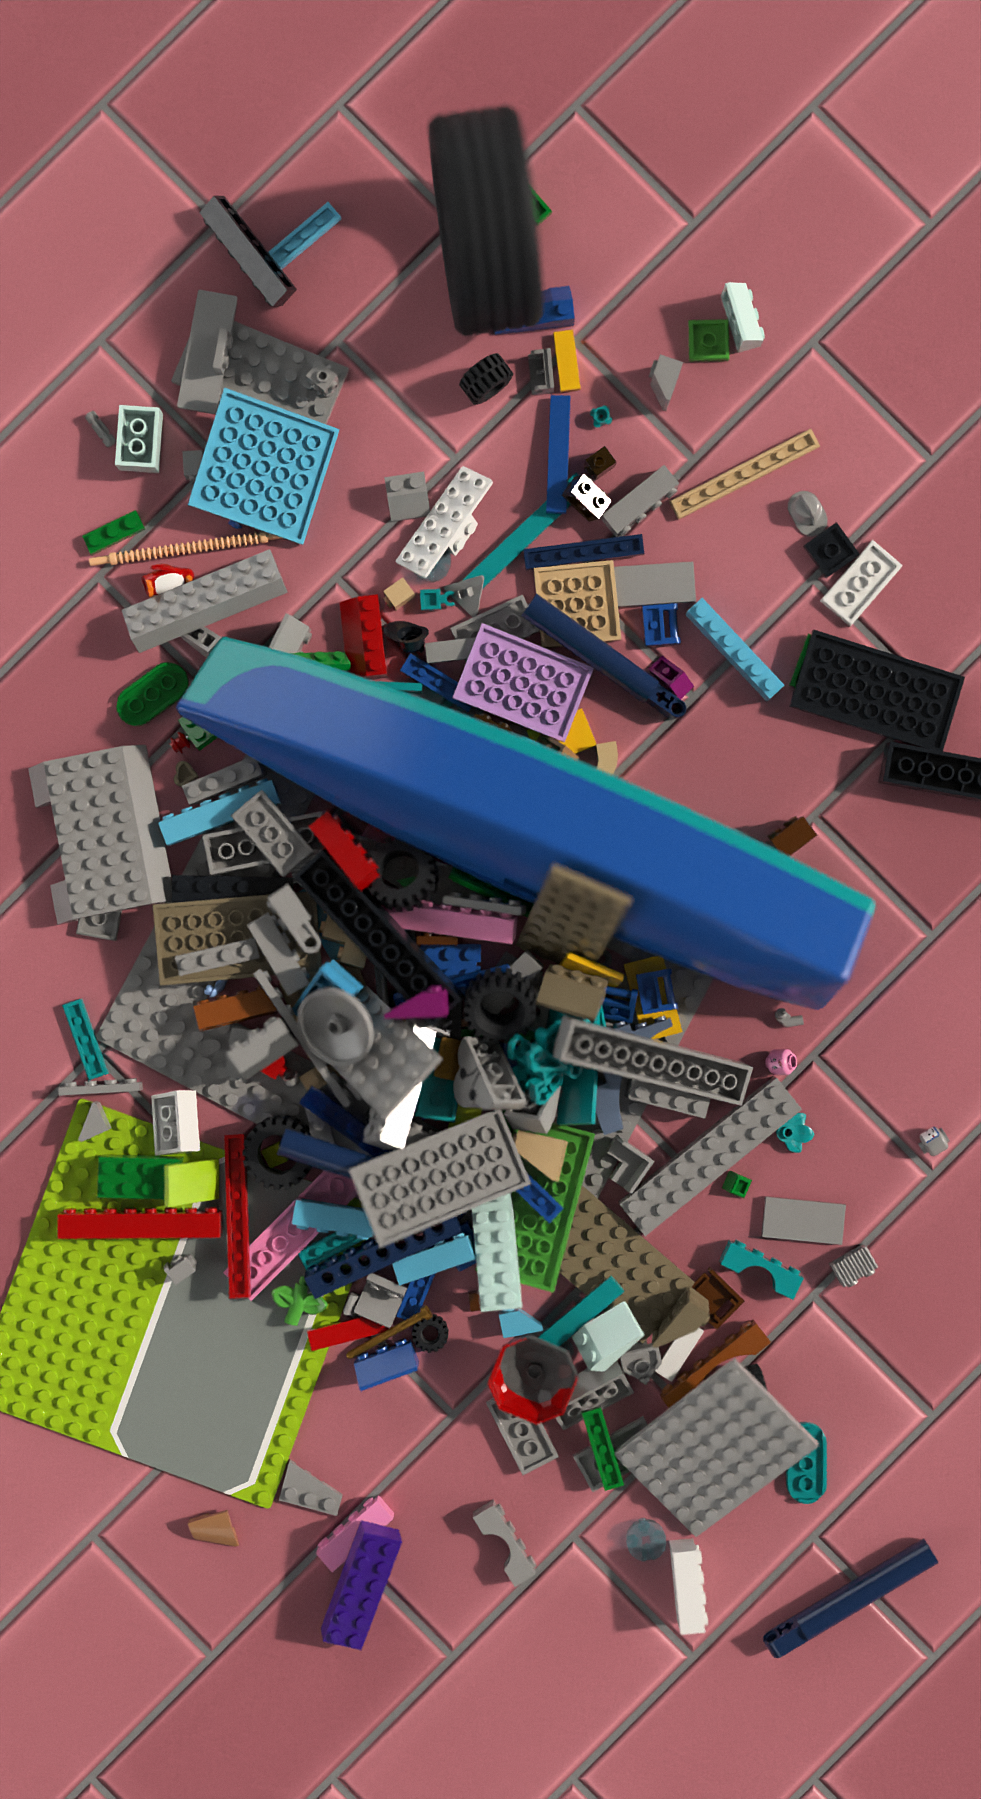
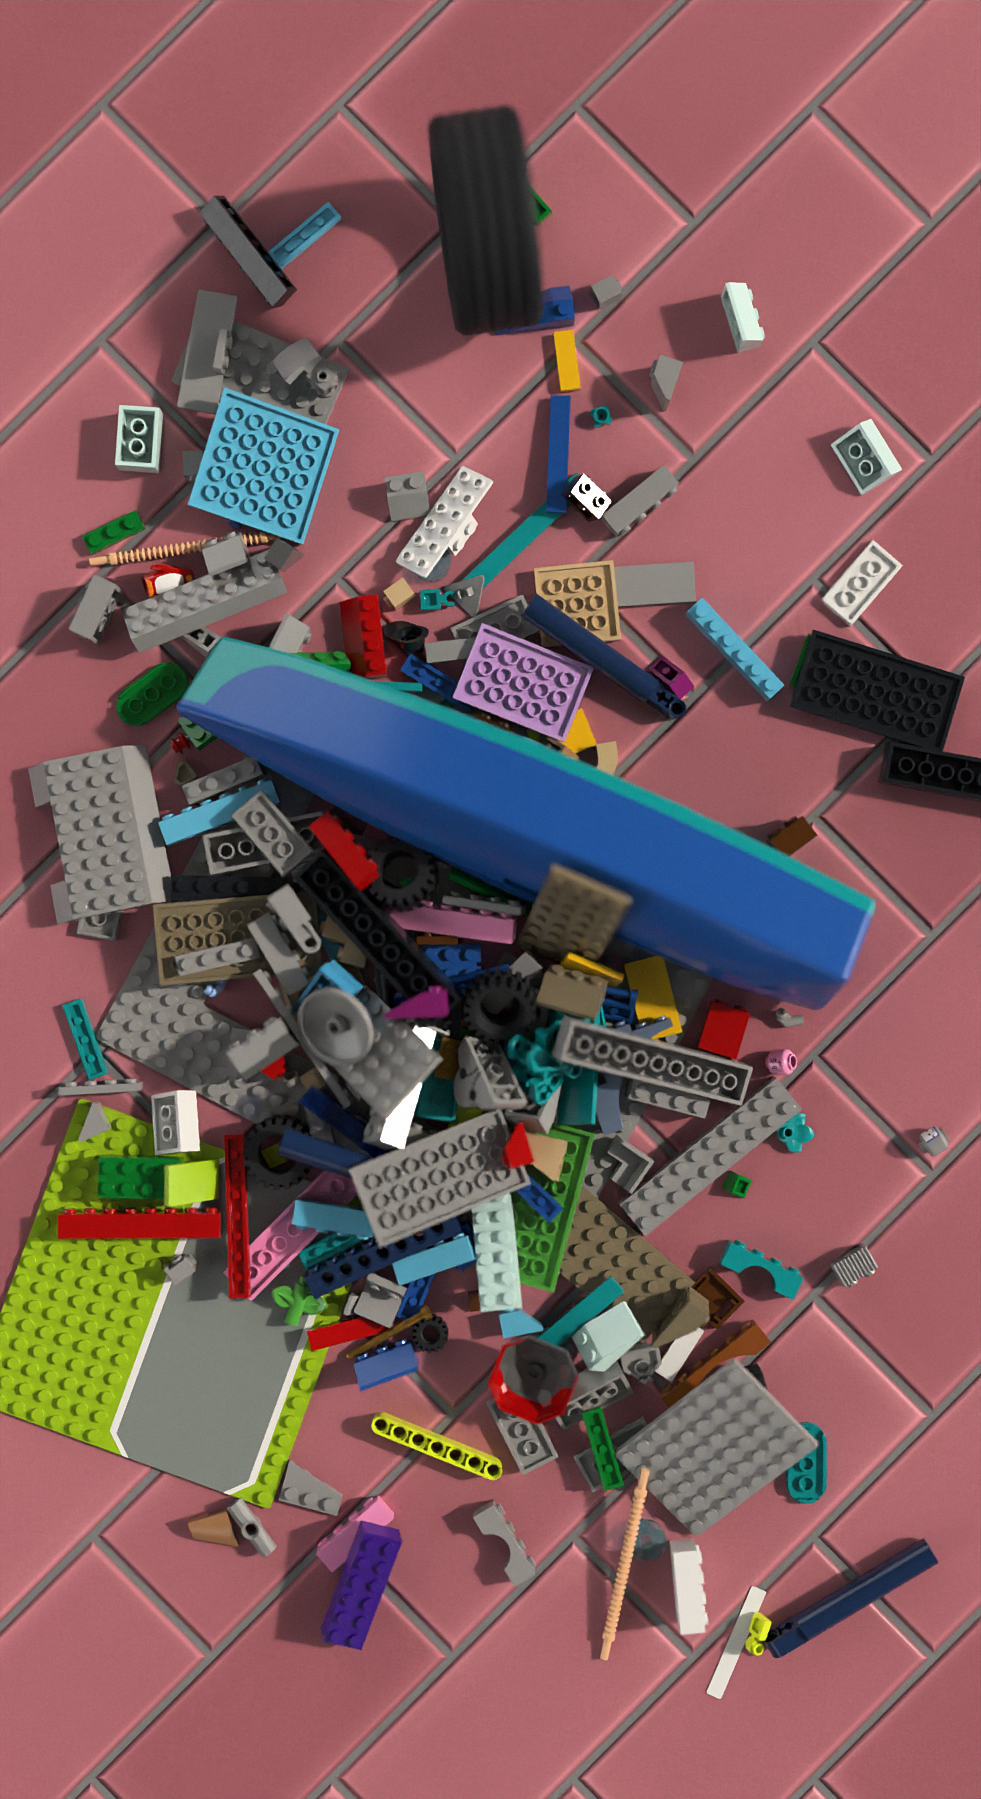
light grey axle [85,411,116,447] -> none
dark orange brick [193,986,278,1032] -> none
black tyre [459,353,513,405] -> none
dark blue plate [523,534,645,570] -> none
light grey hinge [528,348,554,395] -> none
dark brown brick [584,446,616,480] -> none
blue plate [636,968,678,1015] -> none
blue plate [642,603,681,647] -> none
tan tile [669,429,820,520] -> none
bright green tile [688,320,729,362] -> none
light grey tile [761,1196,846,1245] -> none
light grey piece [788,491,828,537] -> none
black plate [803,522,860,579] -> none
none -> light grey brick [68,575,123,645]
none -> light grey slope [202,531,250,576]
none -> light grey piece [227,1497,277,1558]
none -> dark grey slope [264,538,304,572]
none -> light grey slope [272,338,322,385]
none -> neon yellow beam [371,1412,502,1480]
none -> red slope [501,1122,535,1170]
none -> light grey brick [590,275,622,309]
none -> light nougat hose [600,1468,649,1660]
none -> red panel [696,999,750,1059]
none -> white sticker [707,1586,766,1699]
none -> neon yellow plate [745,1612,772,1655]
none -> light aqua slope [831,419,902,495]

